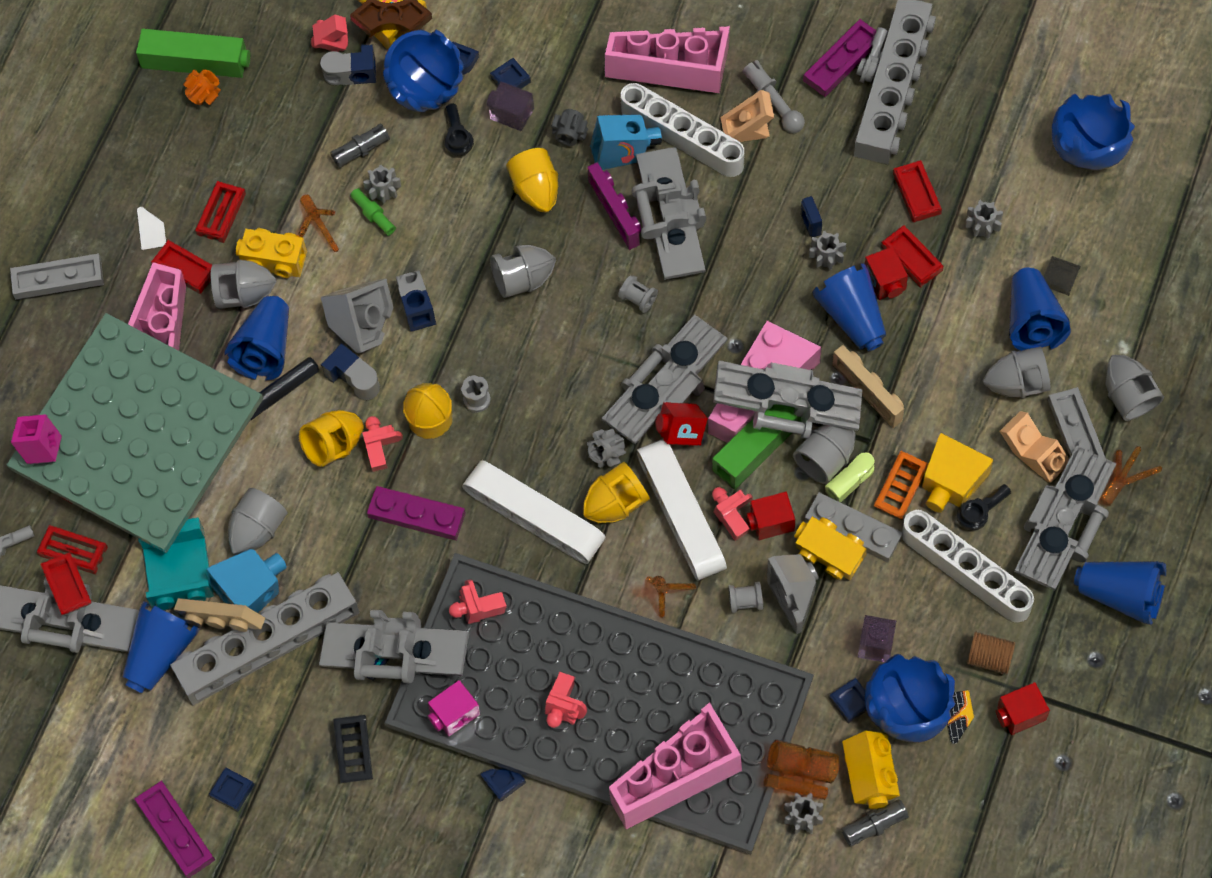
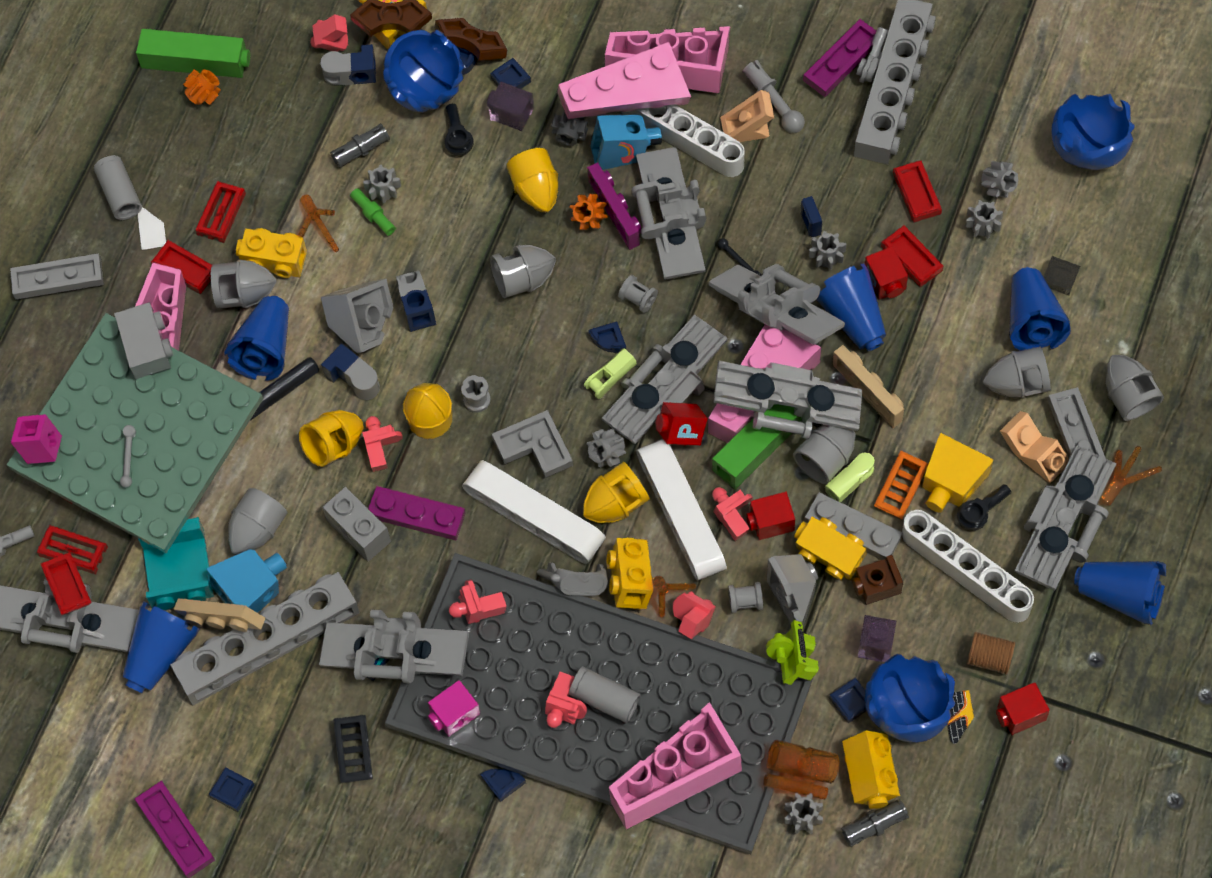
none -> light grey pin [94,155,142,220]
none -> light grey brick [114,302,174,379]
none -> light grey hinge [120,425,136,488]
none -> light grey brick [322,487,391,562]
none -> reddish brown tile [434,18,507,60]
none -> light grey plate [492,410,573,478]
none -> light grey helmet [537,563,608,596]
none -> bright pink wedge [557,42,691,119]
none -> light grey pin [569,666,641,723]
none -> orange gear [570,194,608,230]
none -> yellowish green bar [584,348,637,399]
none -> dark blue tile [588,321,627,353]
none -> yellow brick [606,538,653,609]
none -> coral piece [673,591,716,639]
none -> light grey piece [709,264,845,345]
none -> black hinge [717,238,762,276]
none -> lime hips [766,620,819,685]
none -> reddish brown brick [852,555,903,605]
none -> light grey gear [981,161,1018,198]

